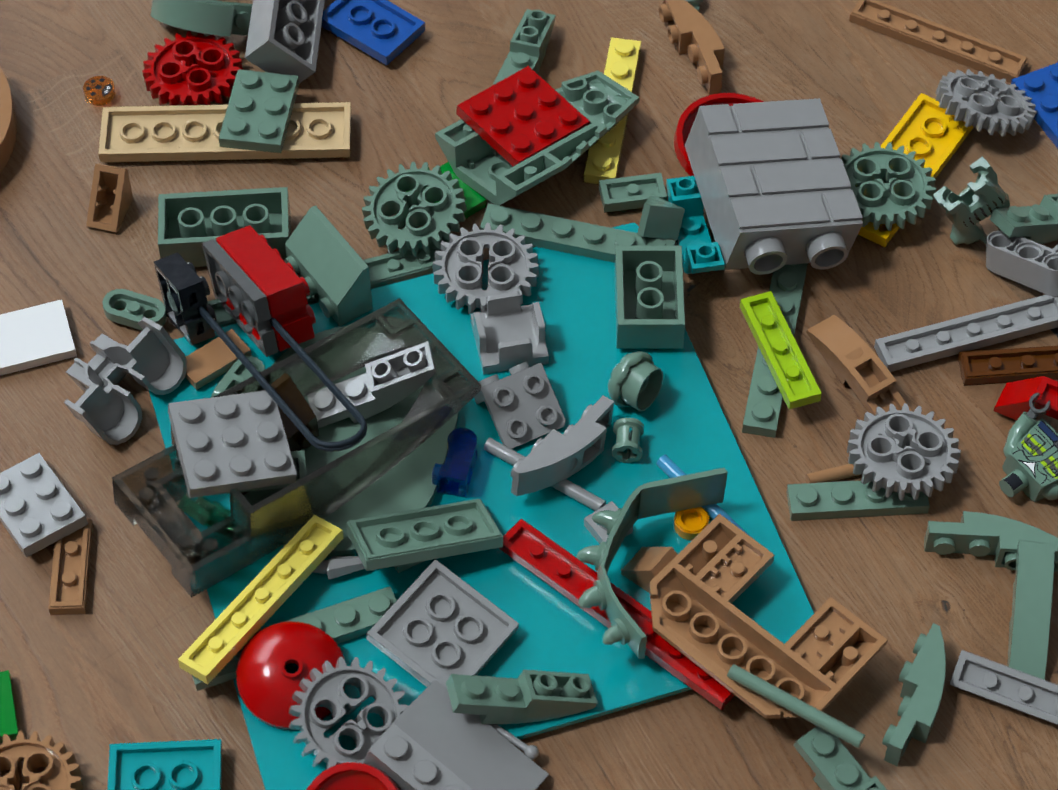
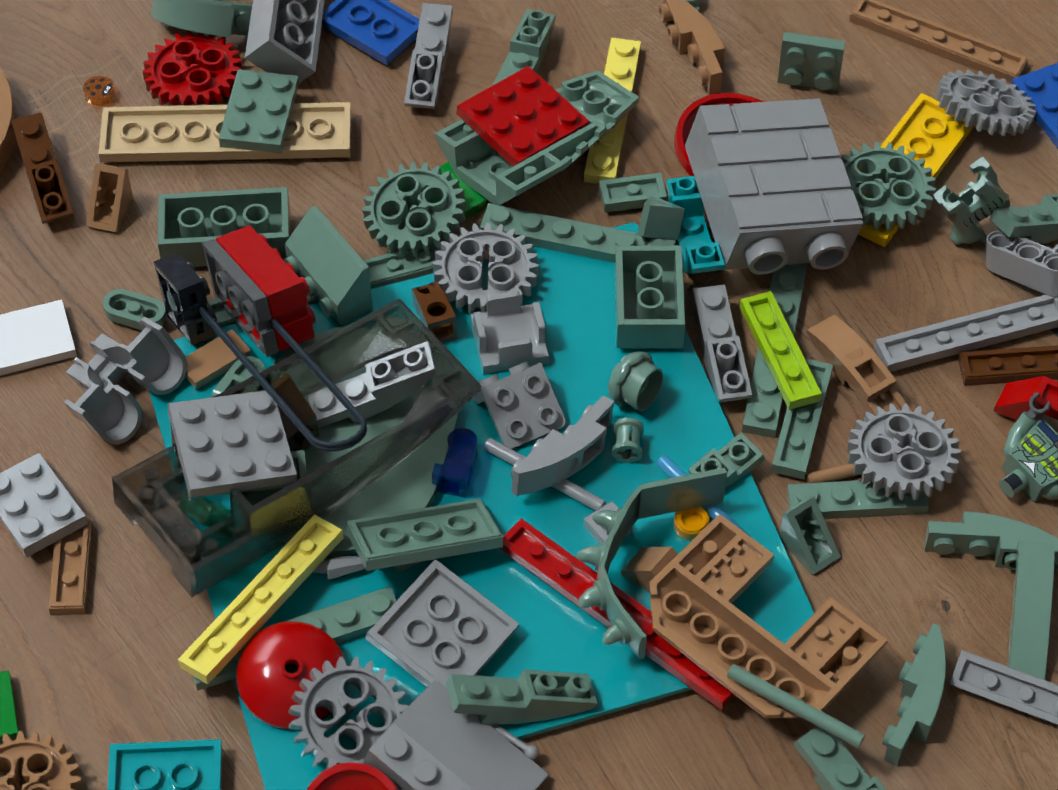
none -> reddish brown slope [11,112,74,224]
none -> light grey slope [404,3,453,109]
none -> reddish brown leg [411,281,458,347]
none -> sand green slope [688,432,765,488]
none -> light grey slope [692,284,752,402]
none -> sand green plate [771,358,833,480]
none -> sand green plate [777,32,846,92]
none -> sand green slope [779,496,841,574]

